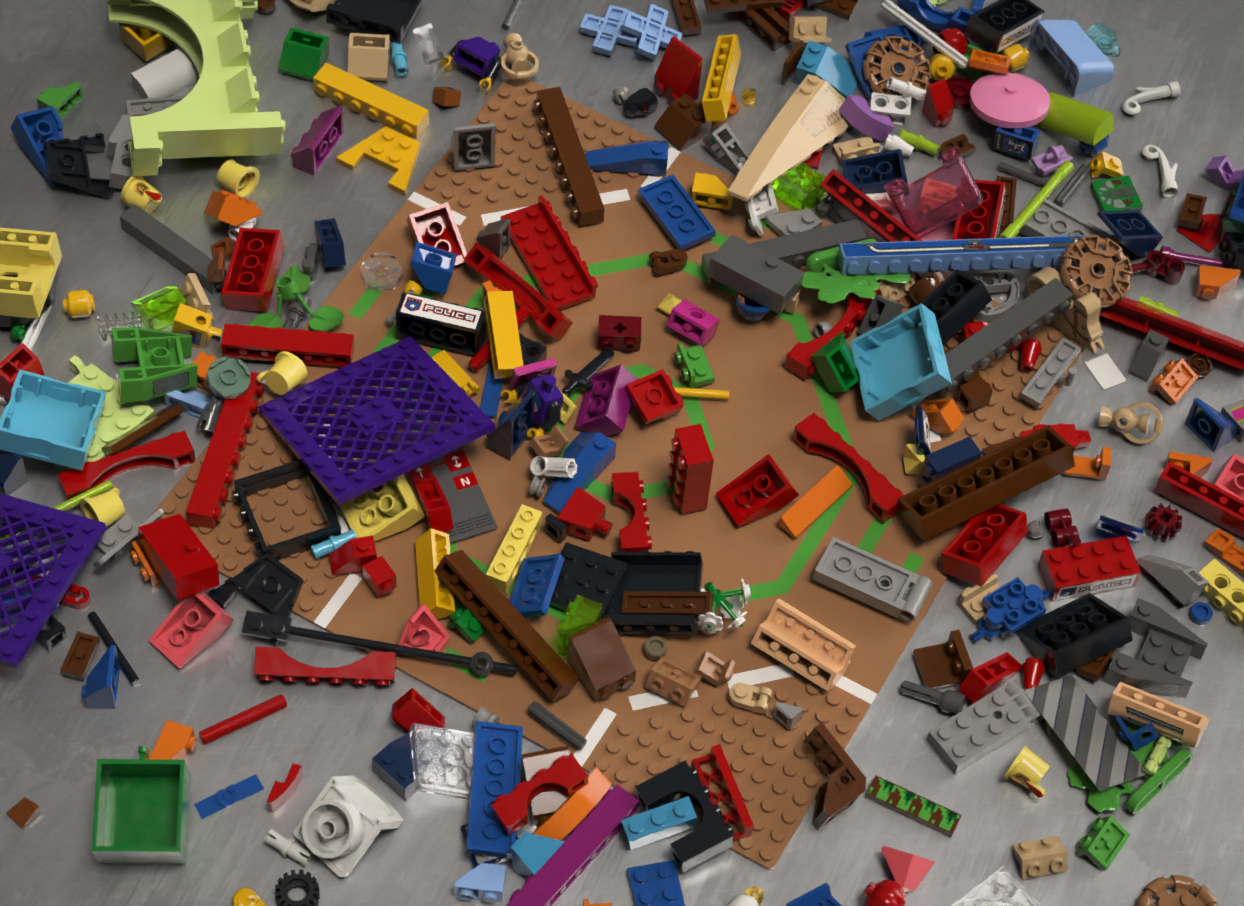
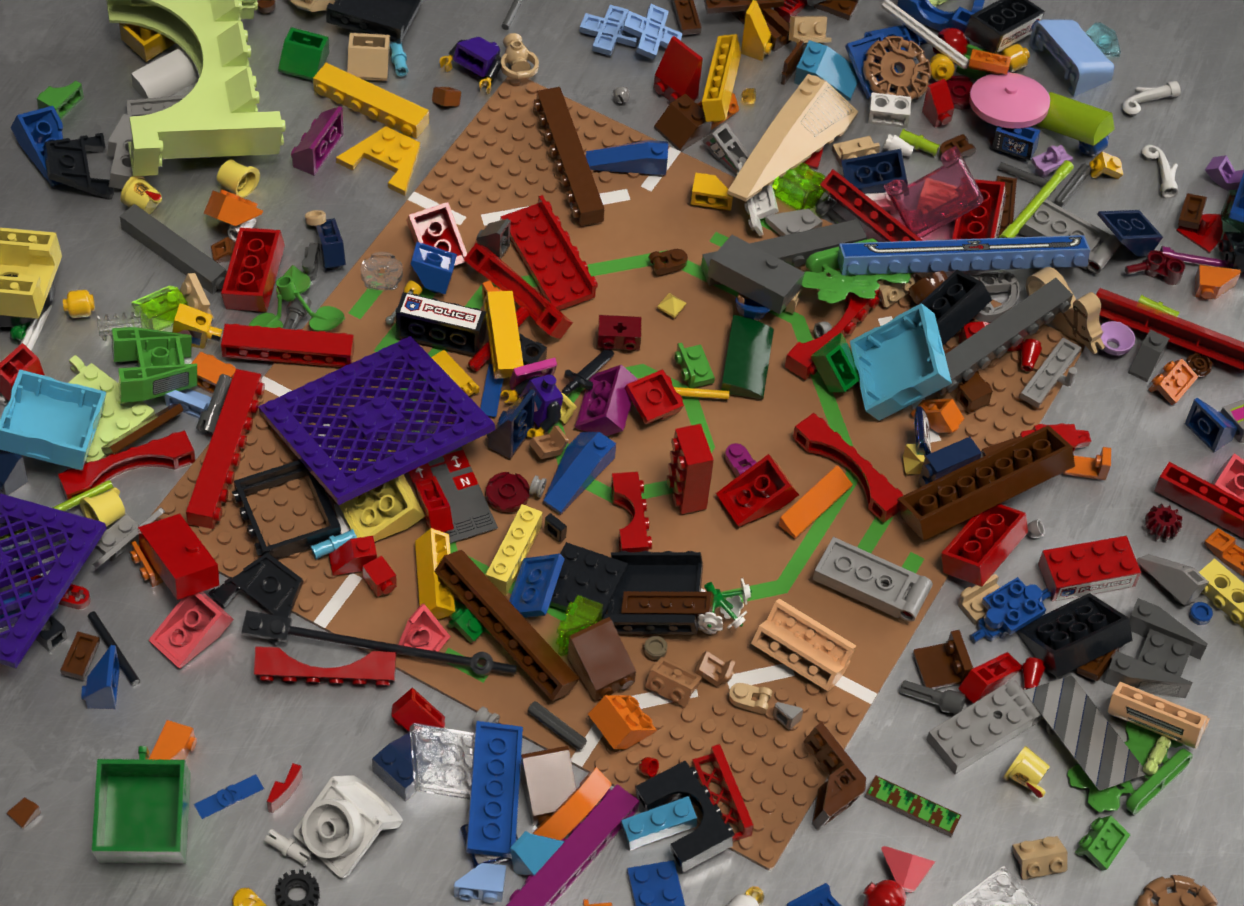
red axle [199,695,287,744] -> none
sand green tile [206,357,251,399] -> none
dark orange slope [207,252,225,282] -> none
light yellow hat [256,351,307,395] -> none
clear slope [413,23,445,66] -> none
light grey slope [451,123,496,171] -> none
red arch [491,753,589,836] -> none
white piece [530,456,577,478] -> none
red torso [557,487,613,540] -> none
black rock [623,88,658,117] -> none
blue plate [638,174,716,250] -> none
dark pink brick [667,299,720,346] -> none
medium lavender brick [838,95,895,142] -> none
dark grey slope [858,294,904,334] -> none
white pin [886,76,926,102] -> none
dark red beam [1044,508,1081,548] -> none
medium nougat plate [1060,235,1133,308] -> none
white sticker [1084,353,1126,390] -> none
green tile [1090,175,1143,211] -> none
clear blue slope [1096,515,1144,542] -> none
tan piece [1099,402,1164,444] -> none
blue bracket [1116,716,1160,751] -> none
orange slope [1164,451,1212,478] -> none
none -> tan tile [305,210,326,226]
none -> dark red tile [486,472,530,512]
none -> orange slope [588,695,657,749]
none -> red hinge [638,757,659,777]
none -> dark green slope [721,315,774,399]
none -> magenta plate [725,443,757,477]
none -> yellow slope [741,0,773,61]
none -> lavender piece [1101,321,1135,355]

